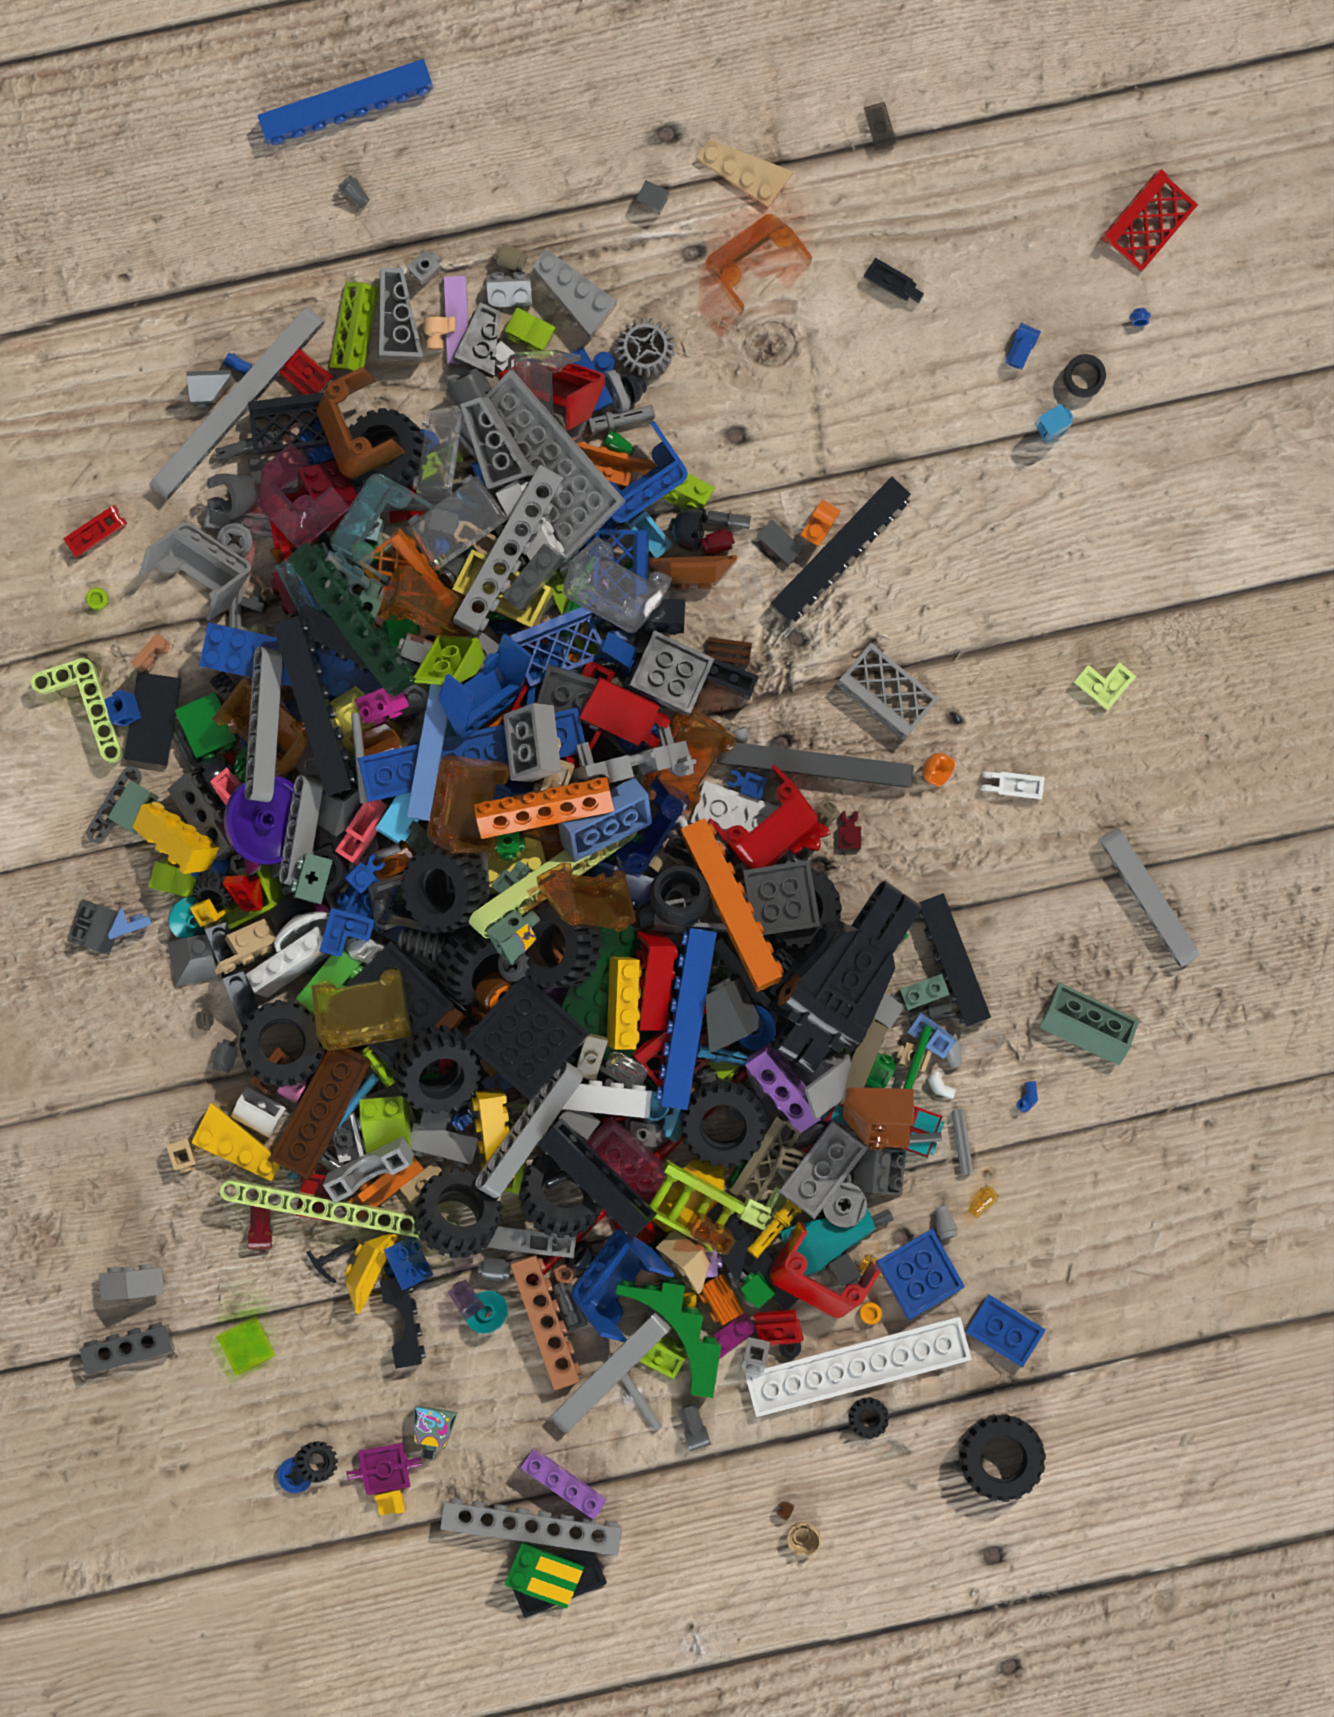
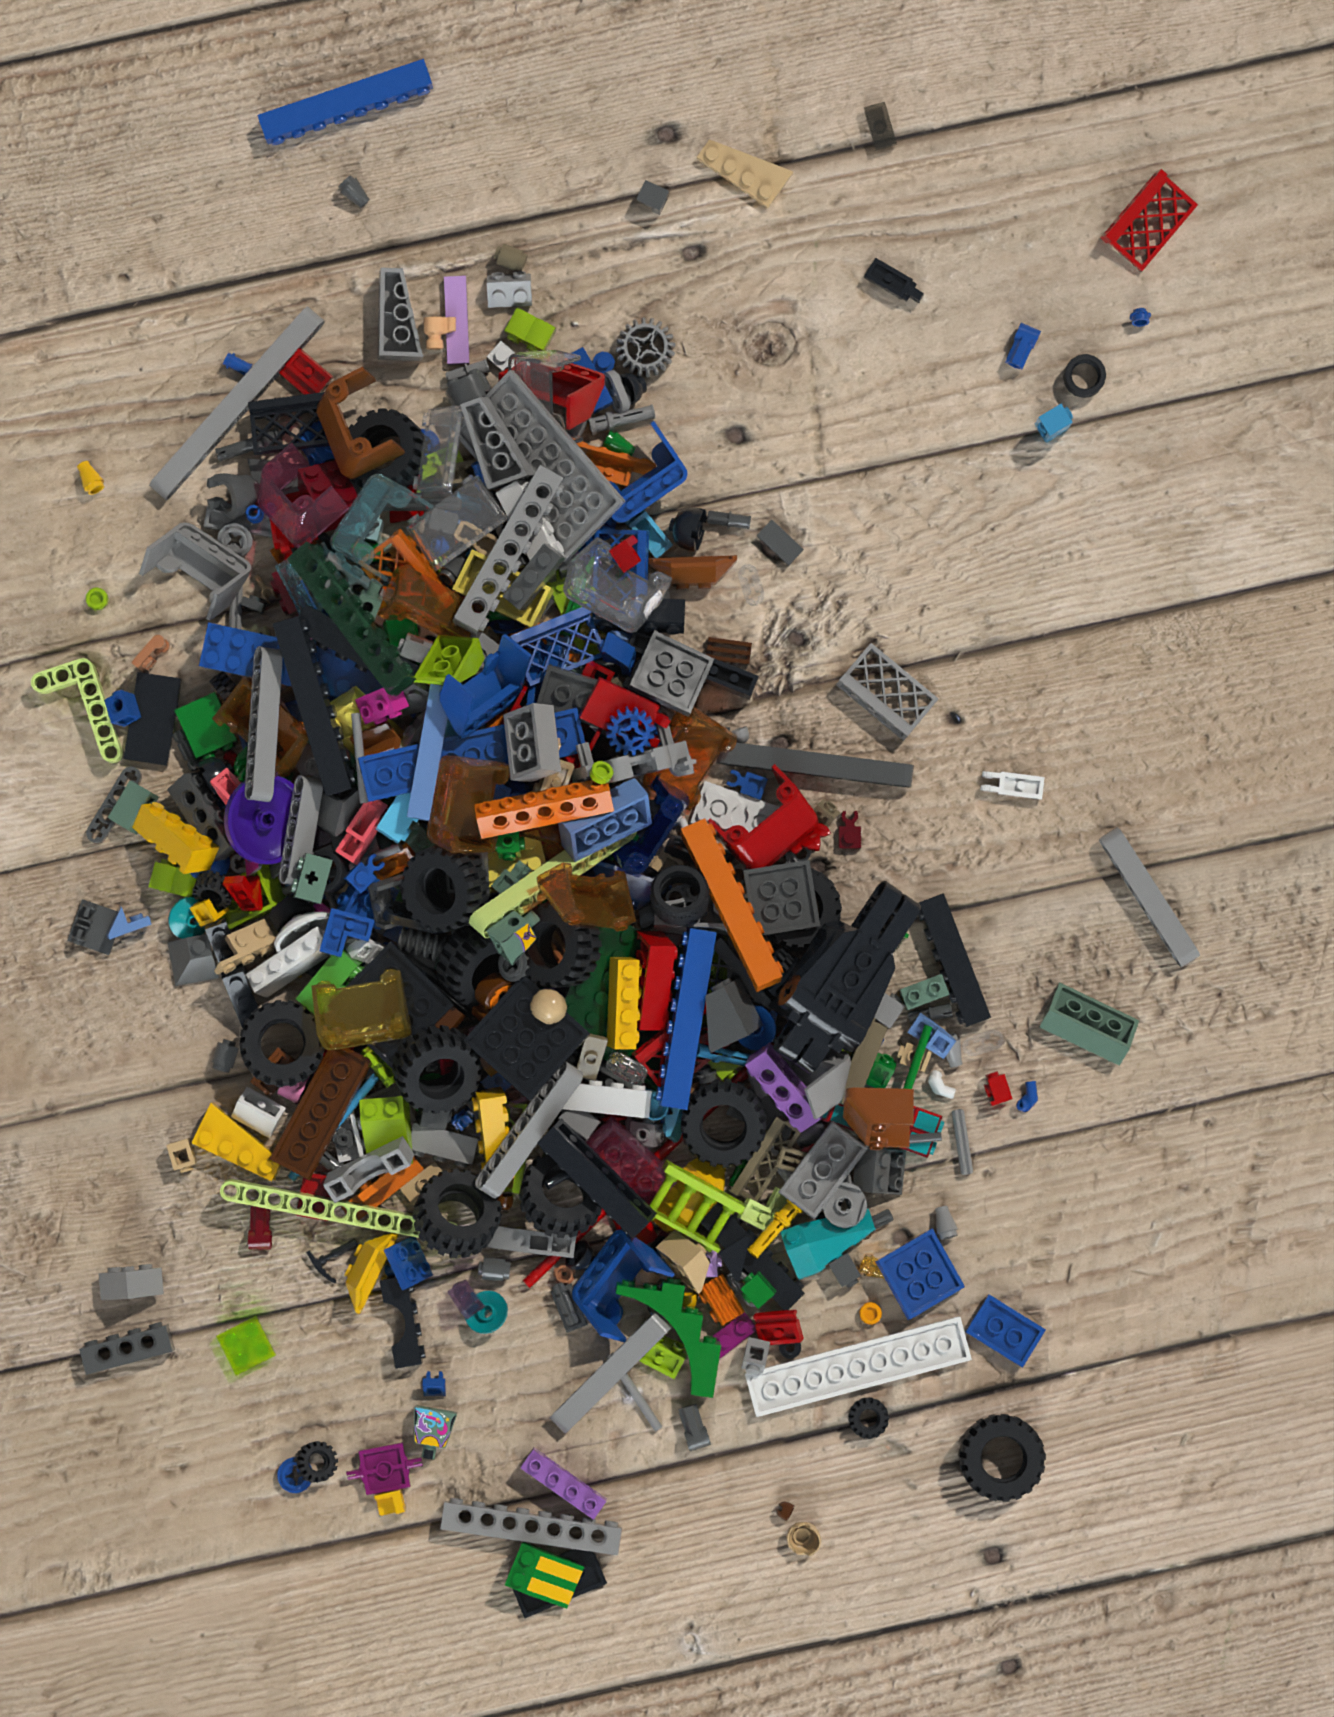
red plate [63,505,127,558] -> none
slope [186,370,236,409] -> none
clear smoke plate [196,1009,214,1031] -> none
lime fence [329,282,379,372] -> none
light grey brick [406,250,442,286] -> none
wing [453,302,500,379] -> none
nougat brick [510,1254,582,1391] -> none
light grey wedge [533,249,617,340] -> none
lime bracket [661,473,715,509] -> none
clear orange brick [687,1212,736,1255] -> none
dark red brick [701,528,735,556] -> none
clear orange windscreen [706,214,812,315] -> none
red windscreen [769,1221,880,1318] -> none
black brick [770,476,911,624] -> none
orange brick [800,499,841,547] -> none
orange hair [922,753,955,787] -> none
clear yellow cone [967,1185,999,1218] -> none
yellowish green plate [1073,662,1136,711] -> none
none -> yellow cone [77,461,105,495]
none -> blue pin [246,505,264,524]
none -> blue tile [423,1371,446,1396]
none -> reddish brown hinge [497,1194,514,1211]
none -> tan hair [530,988,567,1024]
none -> lime tile [589,761,613,784]
none -> blue gear [606,706,655,756]
none -> red panel [609,534,641,573]
none -> red brick [984,1071,1013,1106]

